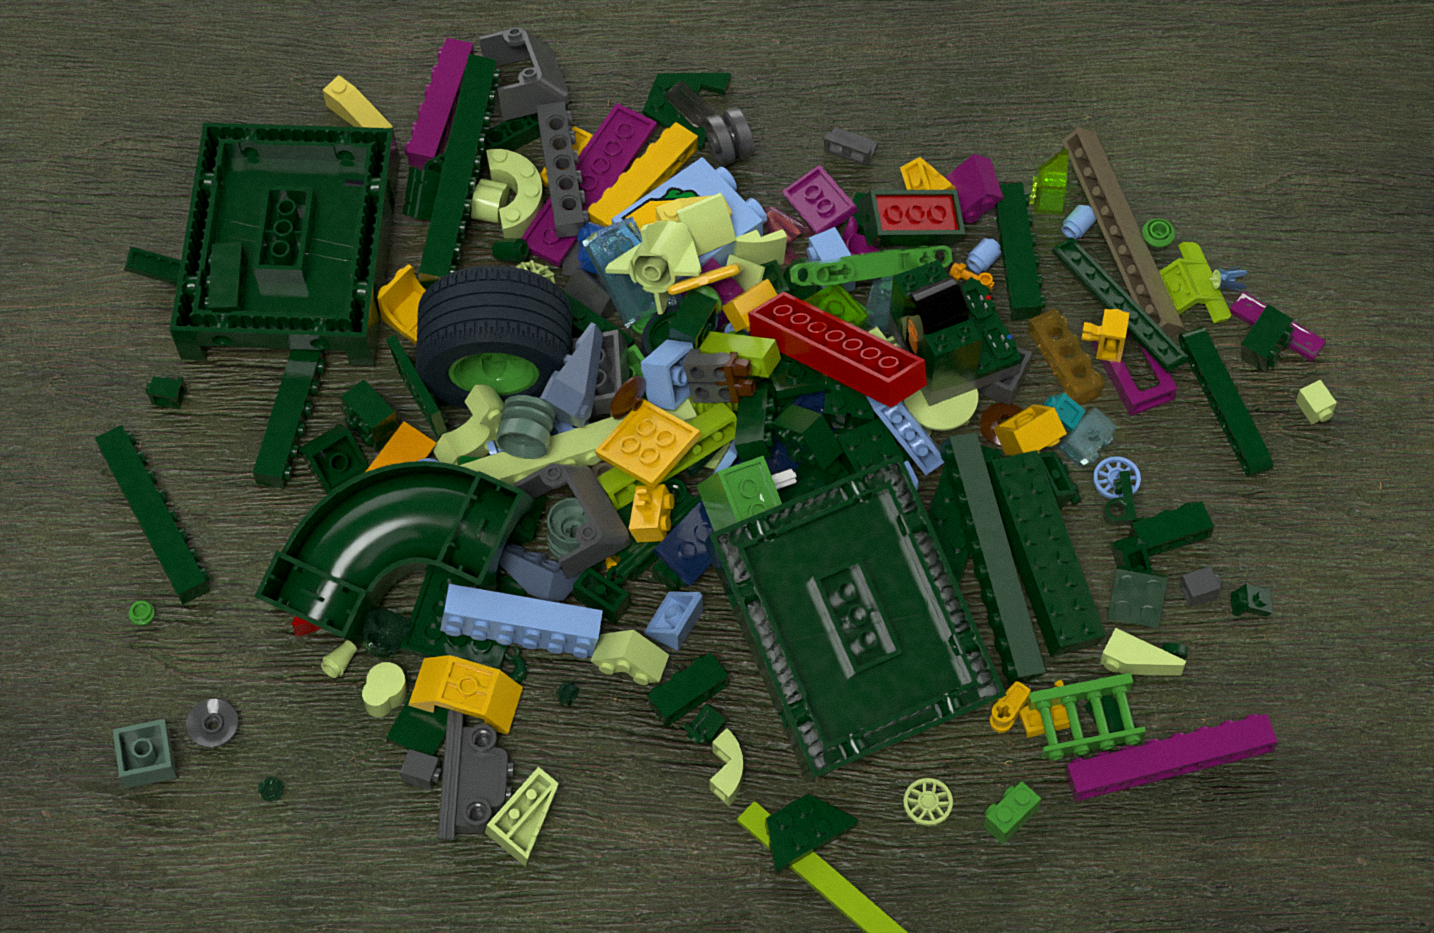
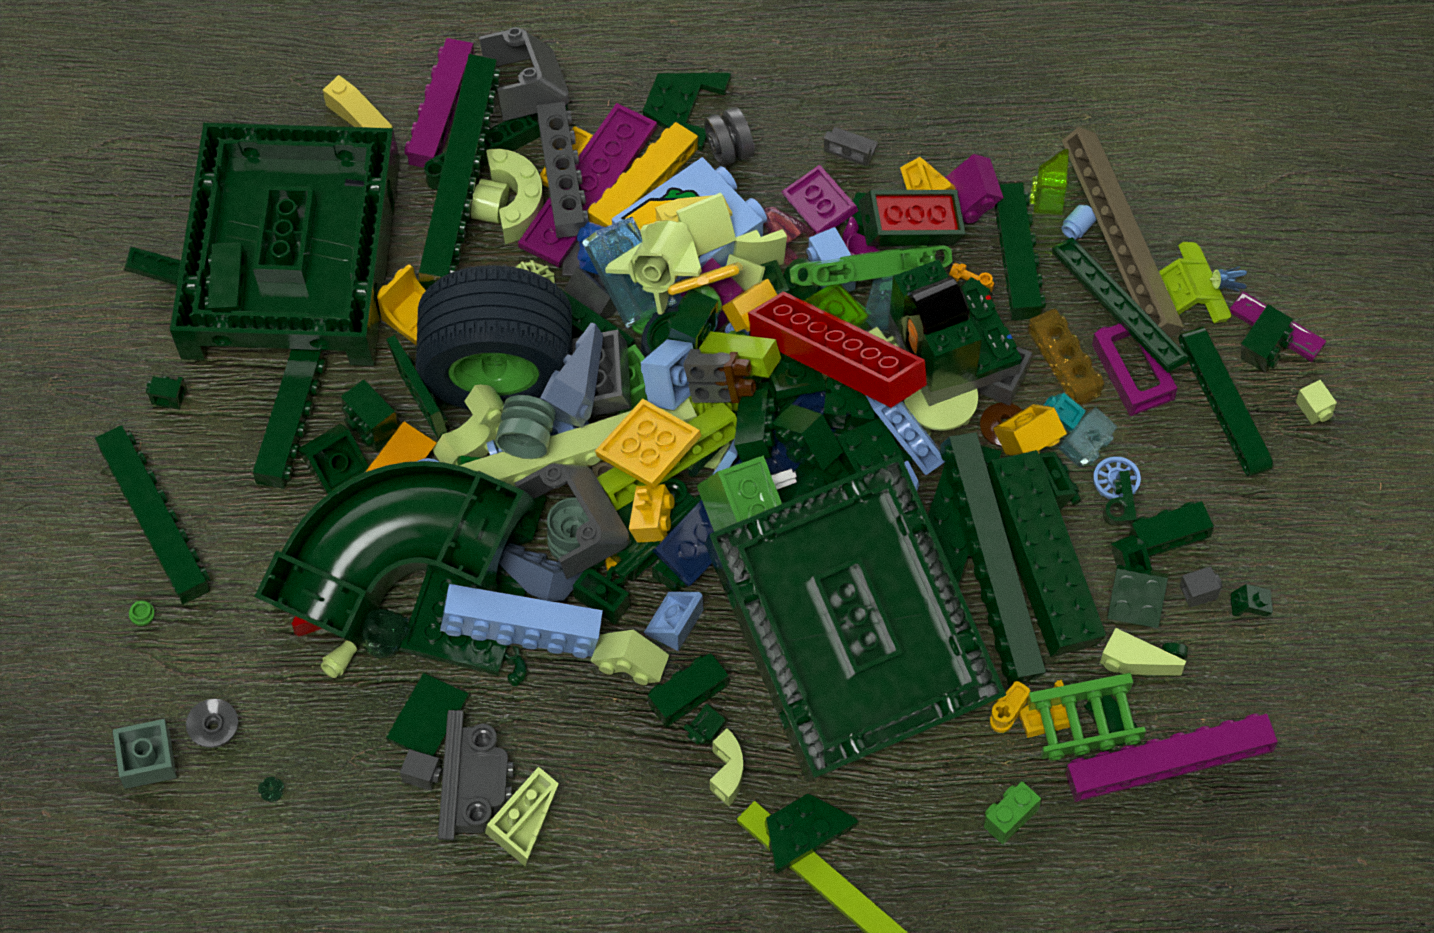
yellowish green piece [362,662,408,717] -> none
dark green brick [402,167,441,220] -> none
yellow slope [408,655,523,735] -> none
dark green brick [492,238,529,262] -> none
clear green plate [556,681,579,706] -> none
reddish brown dish [610,375,646,420] -> none
clear smoke tile [664,80,714,129] -> none
yellowish green wheel [903,778,953,826] -> none
light blue brick [966,238,1001,274] -> none
yellow brick [1081,309,1129,363] -> none
bright green cone [1142,218,1175,250] -> none

